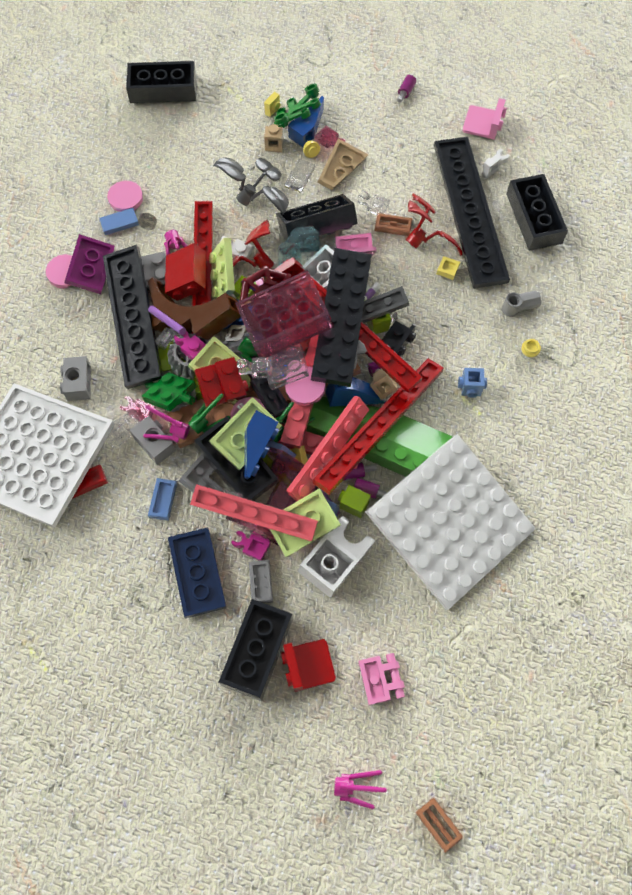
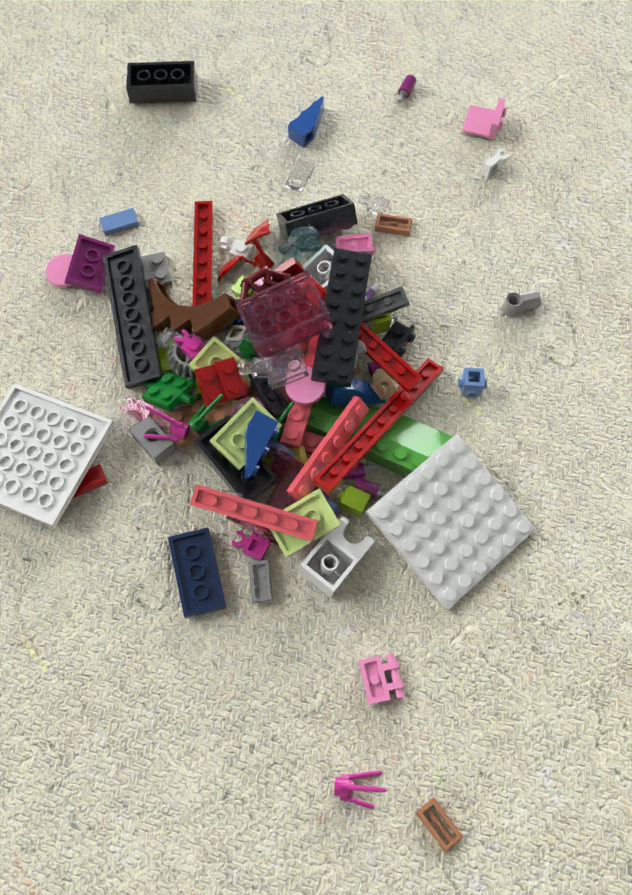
light grey brick [60,356,91,401] -> none
bright pink tile [107,181,143,212] -> none
clear smoke tile [138,213,157,230] -> none
medium lavender bar [148,306,186,335] -> none
medium blue tile [148,478,177,521] -> none
dark pink plant [164,230,187,255] -> none
red brick [165,243,206,301] -> none
light grey plate [179,454,224,493] -> none
yellowish green plate [209,238,235,299] -> none
dark grey plant [213,157,289,215] -> none
black brick [219,599,293,701] -> none
light yellow plate [264,92,281,117] -> none
tan brick [264,124,284,152] -> none
green plant [274,83,321,128] -> none
red bracket [280,639,336,692] -> none
light yellow plate [303,141,320,158] -> none
clear pink plate [315,126,346,149] -> none
tan wing [317,139,368,191] -> none
red plant [406,193,463,256] -> none
black plate [434,137,510,289] -> none
light yellow plate [436,256,460,280] -> none
black brick [506,174,568,251] -> none
light yellow plate [521,339,541,357] -> none

